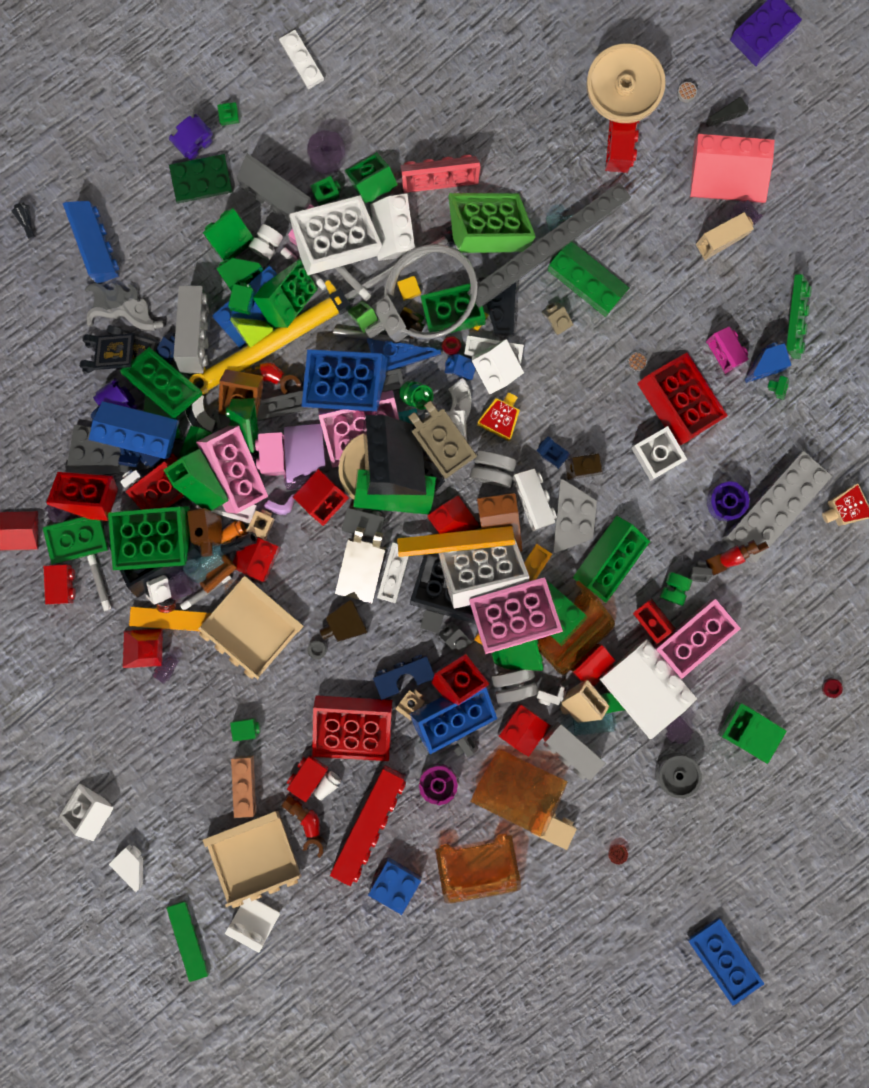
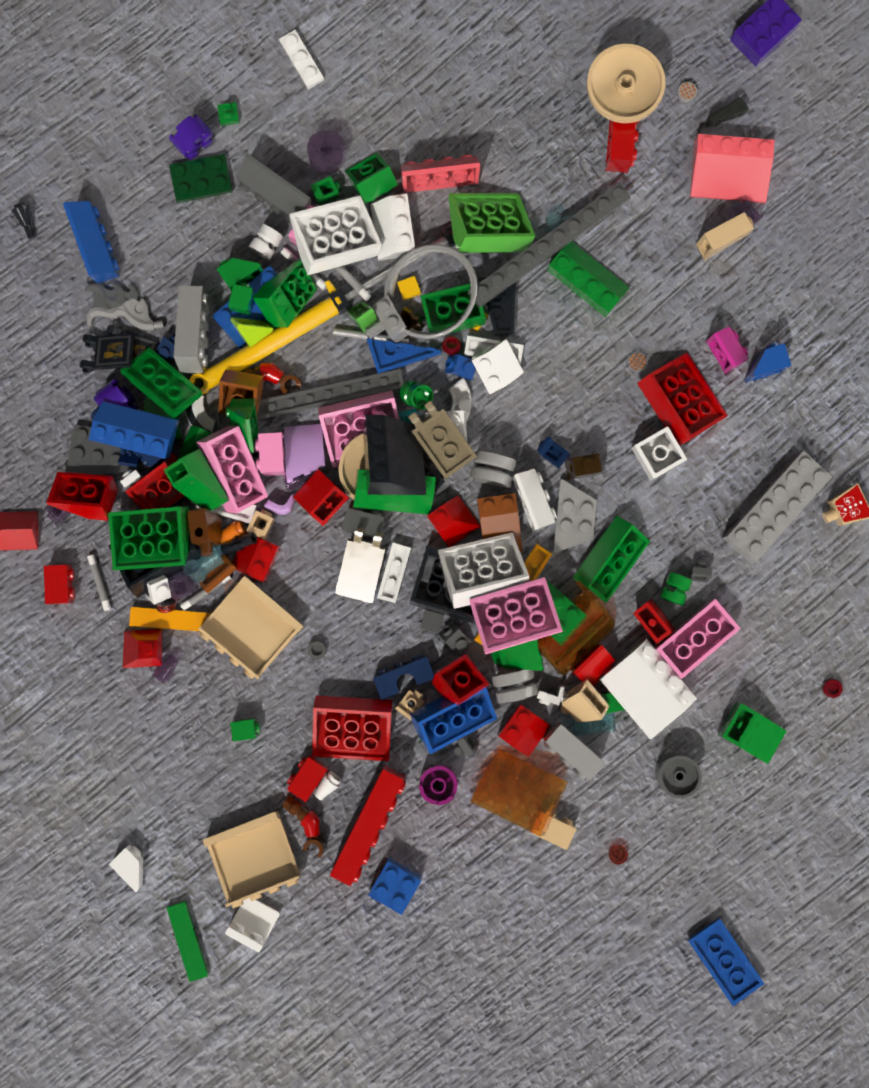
green plate [42,517,109,565] -> none
white slope [59,784,114,841] -> none
green slope [203,208,254,261] -> none
nougat brick [231,755,256,818] -> none
blue slope [301,349,387,412] -> none
dark brown torso [319,600,368,642] -> none
light orange tile [397,526,515,557] -> none
clear orange windscreen [435,834,521,904] -> none
red torso [477,393,520,441] -> none
dark tan bracket [542,302,573,335] -> none
clear purple brick [664,716,694,745] -> none
reddish brown piece [705,539,769,576] -> none
dark purple brick [707,481,750,521] -> none
green tile [767,376,789,400] -> none
green plate [786,274,812,359] -> none

